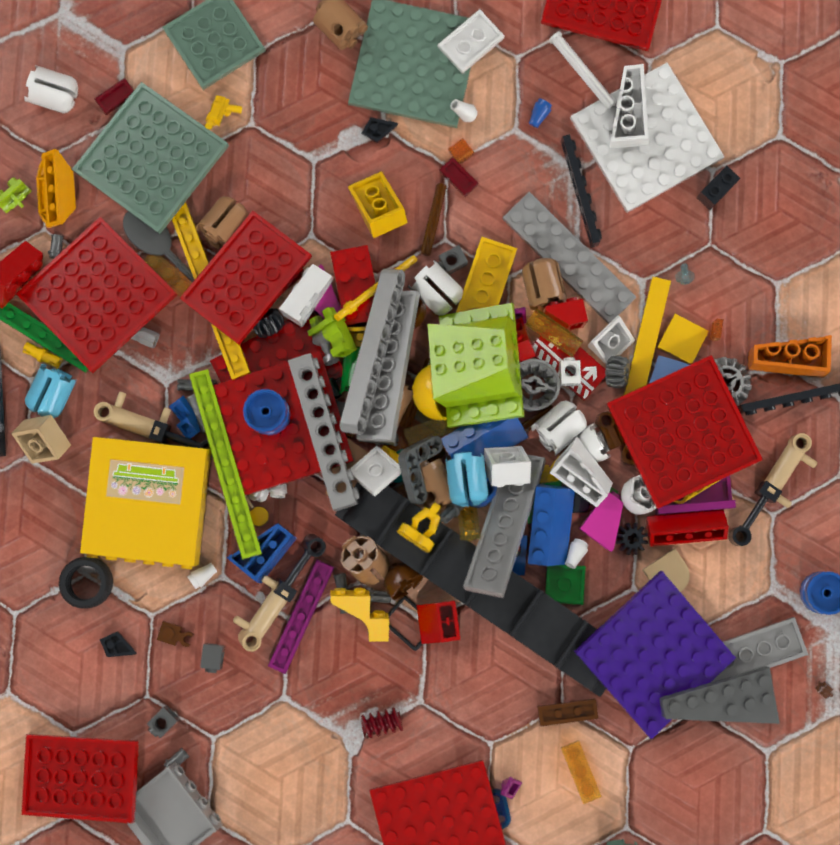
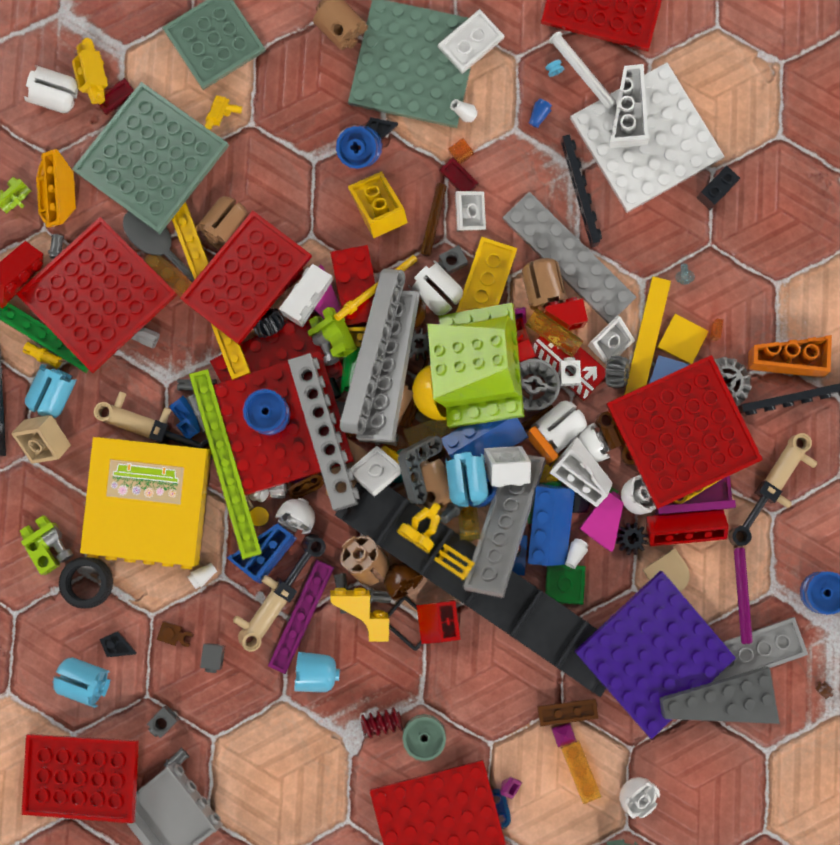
none -> lime hips [20,515,73,575]
none -> medium azure cylinder [53,658,110,708]
none -> yellow hinge [72,37,108,104]
none -> white cylinder [275,498,315,534]
none -> reddish brown plate [287,472,324,499]
none -> medium azure cylinder [294,652,340,692]
none -> blue wheel [336,125,382,169]
none -> sand green wheel [402,714,446,761]
none -> dark grey gear [409,328,430,361]
none -> yellow tile [434,543,475,580]
none -> white slope [455,191,486,231]
none -> orange tile [527,426,559,465]
none -> medium azure bush [545,60,564,77]
none -> magenta slope [551,723,576,747]
none -> white cylinder [619,777,660,819]
none -> magenta axle [734,547,753,644]

